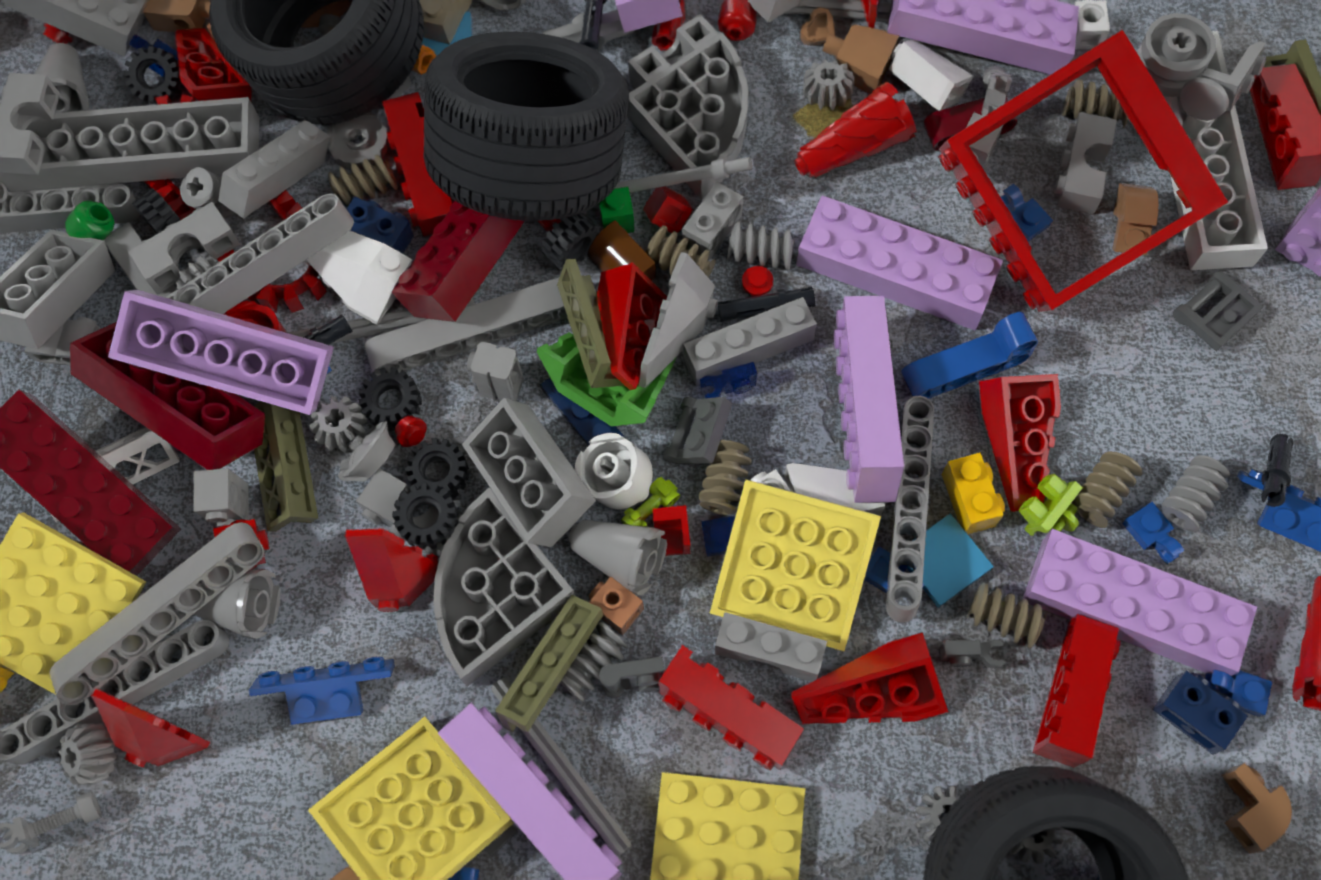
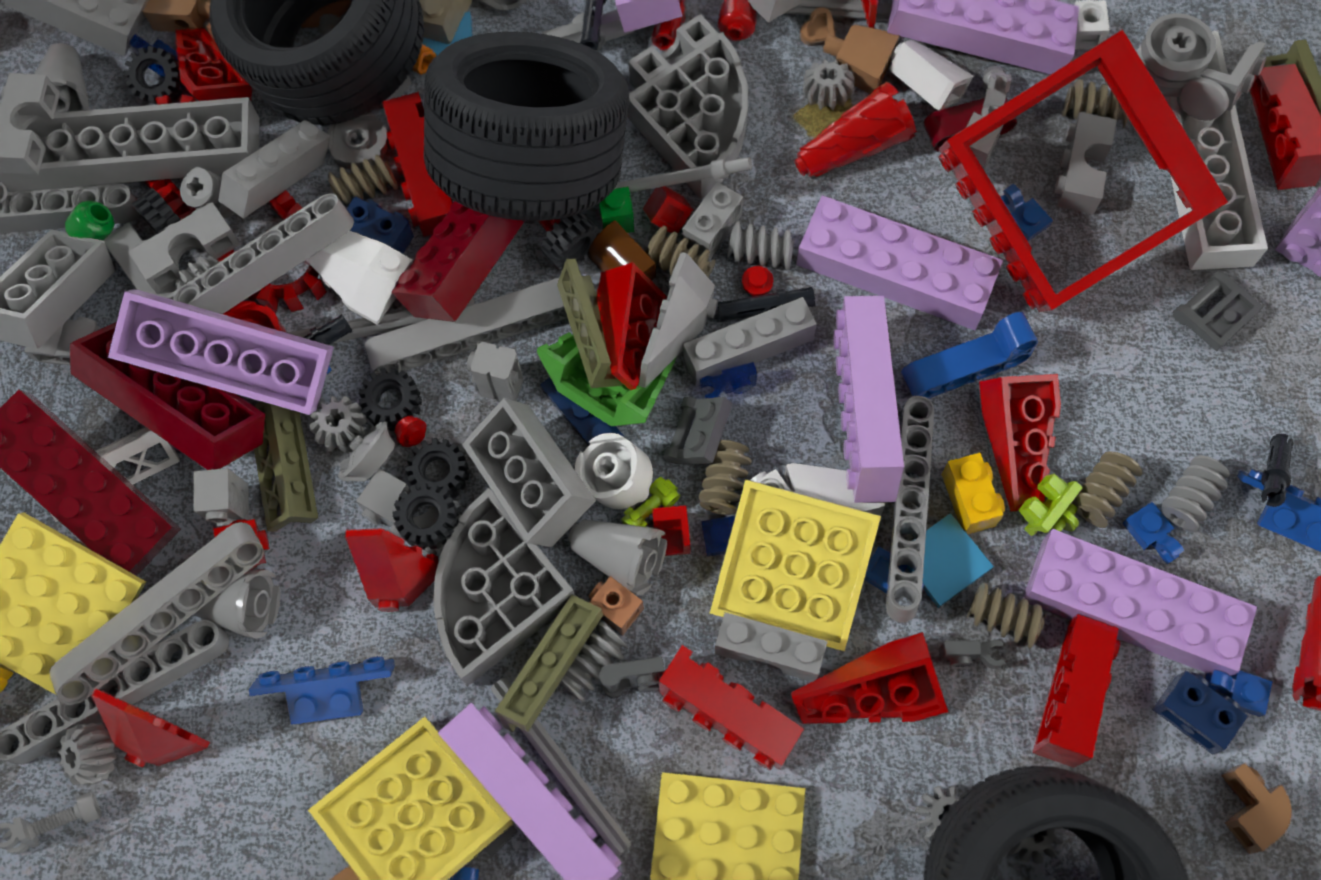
red plate [43,23,73,44] -> none
medium nougat brick [1112,183,1159,255] -> none

